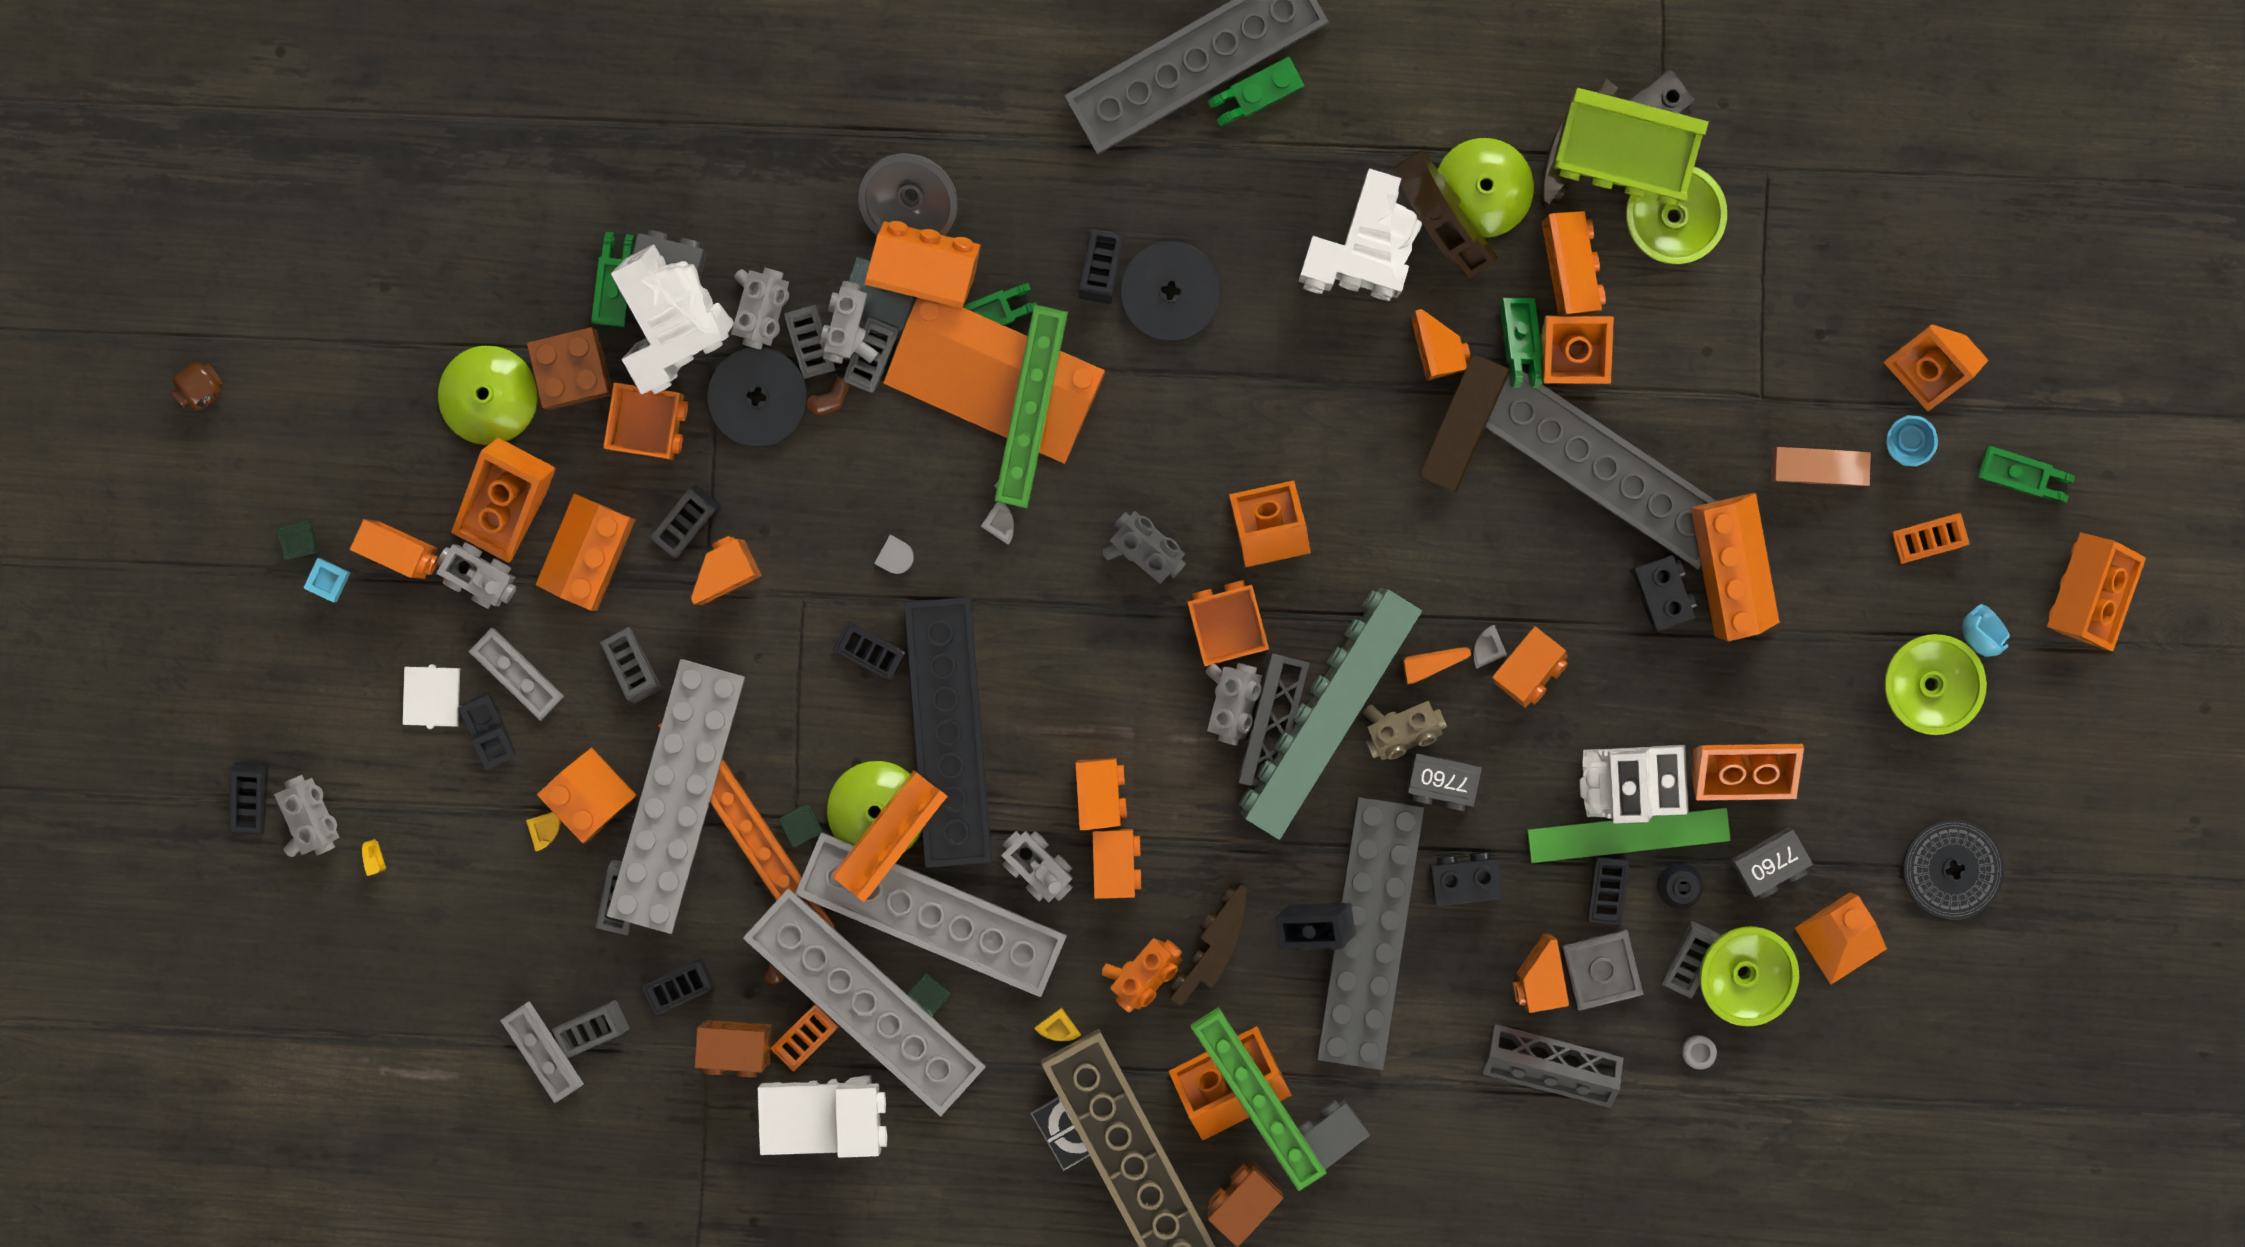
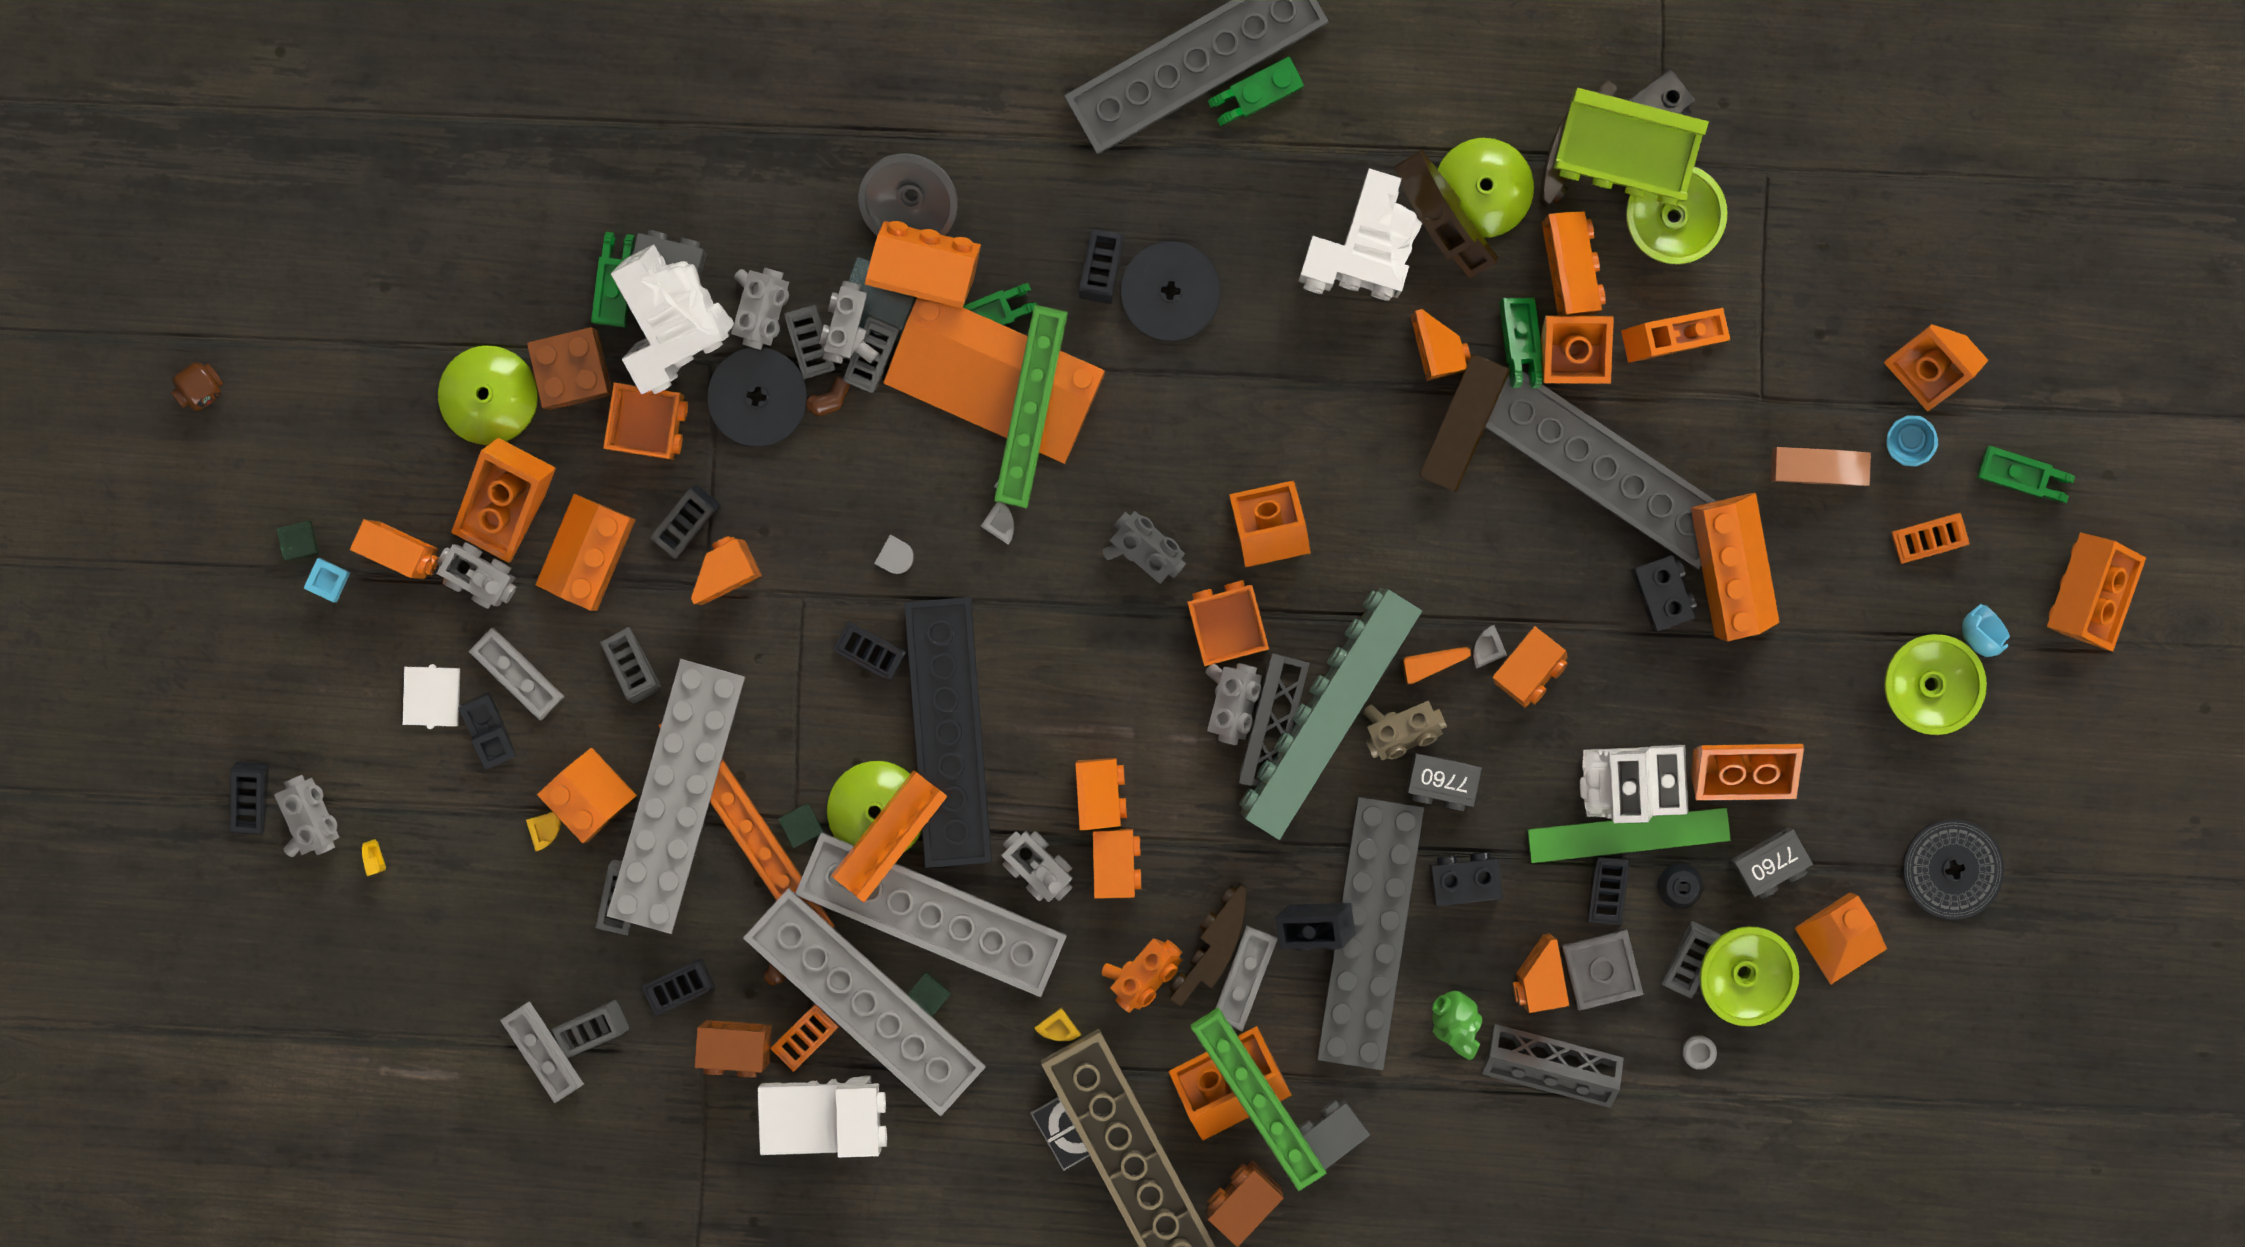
none -> light grey tile [1215,925,1278,1031]
none -> bright green head [1432,990,1482,1060]
none -> orange slope [1621,308,1730,363]

